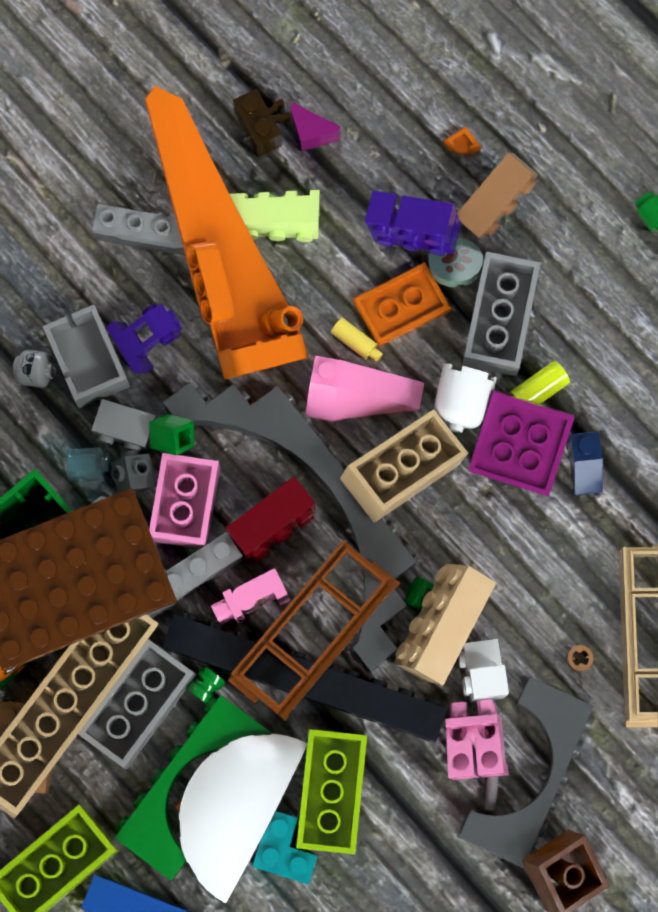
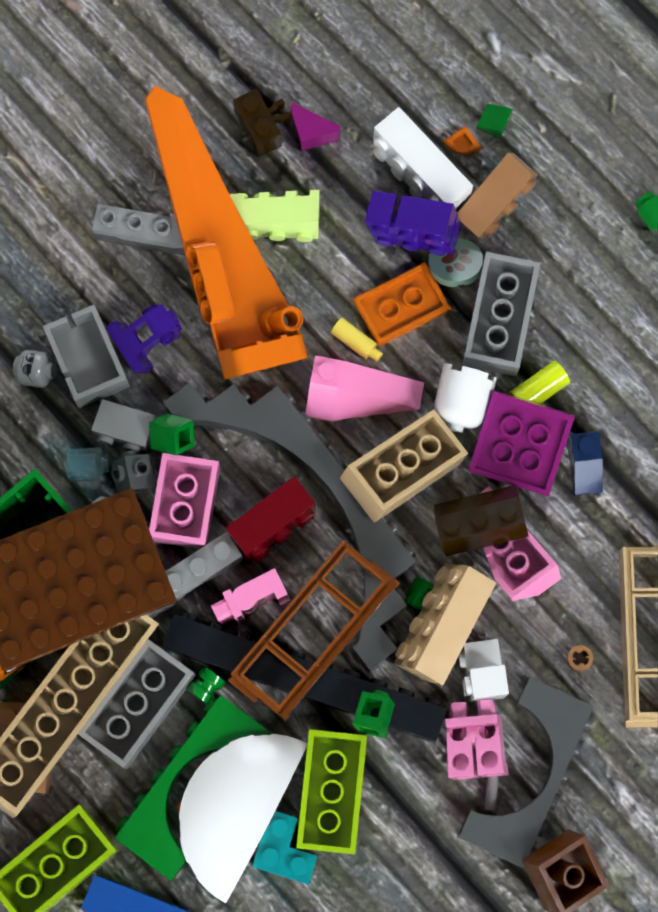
none -> green brick [353,690,395,739]
none -> white brick [373,107,473,213]
none -> dark brown slope [434,485,529,556]
none -> green slope [476,104,513,139]
none -> bright pink wedge [479,486,561,601]

